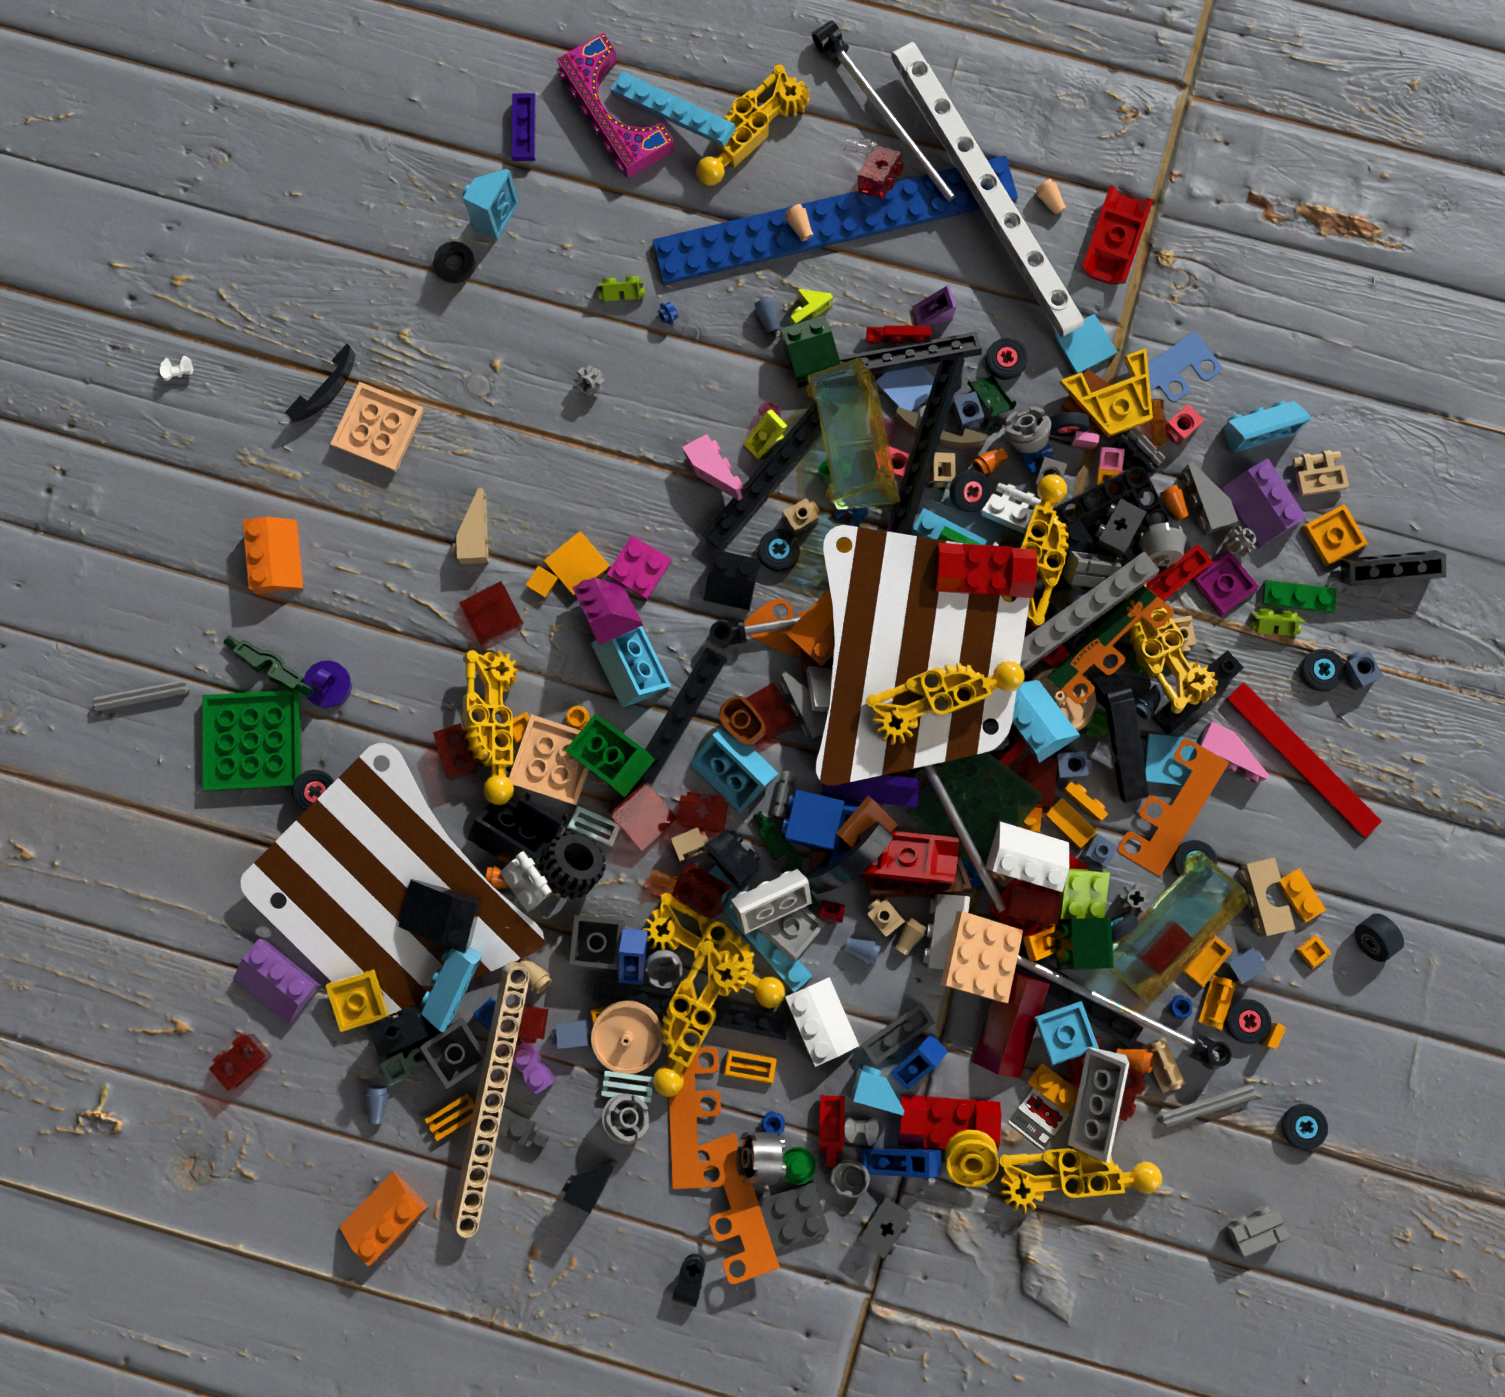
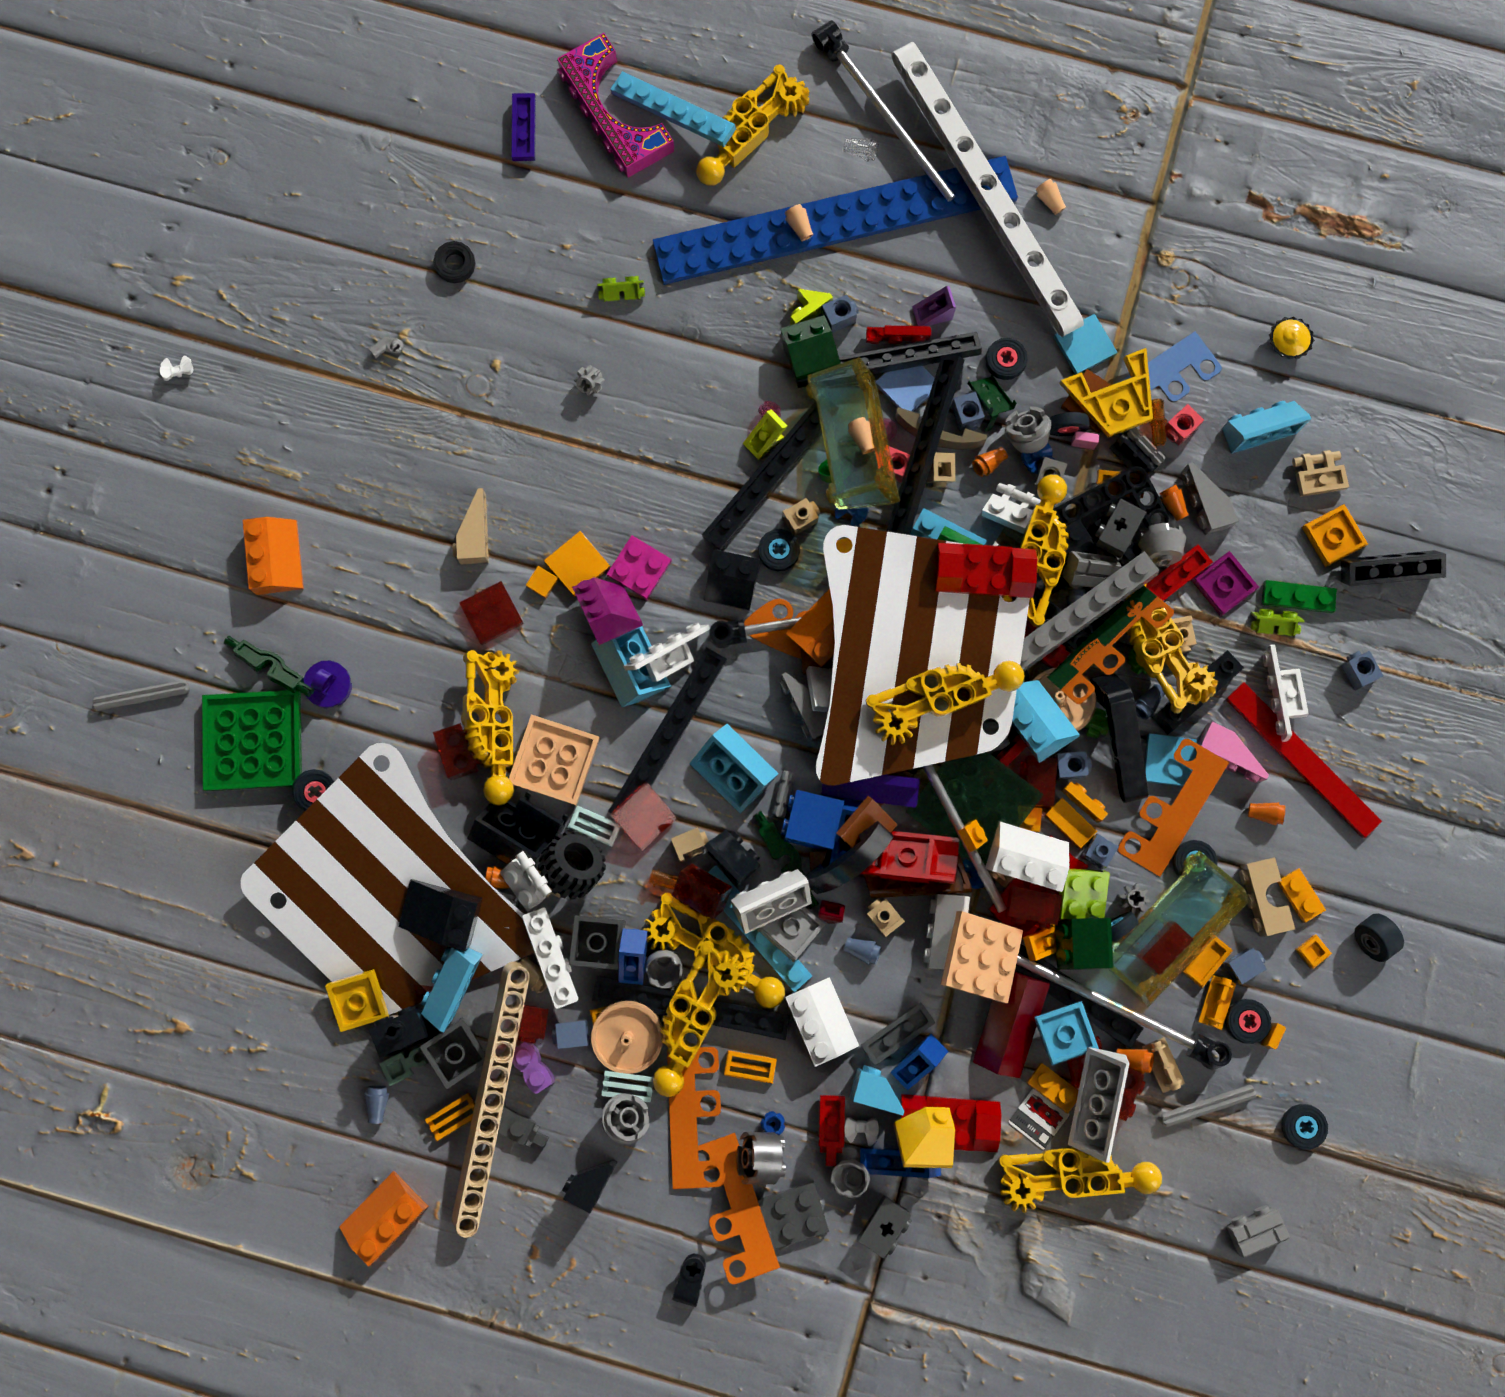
clear red brick [209,1034,273,1091] -> none
medium lavender slope [233,939,322,1025] -> none
black slope [285,344,355,423] -> none
light nougat plate [330,382,425,472] -> none
medium azure slope [462,169,519,240] -> none
blue tile [473,997,496,1032] -> none
light orange tile [513,711,530,744] -> none
green slope [565,713,655,798] -> none
light orange plate [566,706,590,730] -> none
blue plate [658,302,678,324] -> none
clear red brick [676,792,729,833] -> none
bright pink slope [682,434,743,501] -> none
dark orange piece [718,696,766,746] -> none
clear red plate [745,682,798,748] -> none
sand blue cone [754,297,780,334] -> none
green plate [783,1146,817,1185] -> none
clear red brick [857,145,904,199] -> none
tan cone [895,917,927,956] -> none
yellow wheel [945,1130,999,1187] -> none
black bush [949,470,991,513] -> none
red piece [1081,185,1153,285] -> none
bright pink tile [1098,447,1125,472] -> none
blue plate [1168,995,1192,1019] -> none
medium lavender slope [1221,458,1307,548] -> none
light grey gear [1226,526,1256,557] -> none
black bush [1300,649,1345,692] -> none
none -> light grey arm [369,337,404,358]
none -> white bracket [522,908,578,1009]
none -> white bracket [623,623,710,682]
none -> sand blue brick [821,295,859,333]
none -> light nougat cone [848,417,876,455]
none -> yellow slope [893,1107,955,1168]
none -> light orange plate [958,819,988,853]
none -> orange cone [1248,802,1285,826]
none -> white bracket [1263,644,1309,742]
none -> yellow piece [1269,316,1315,359]

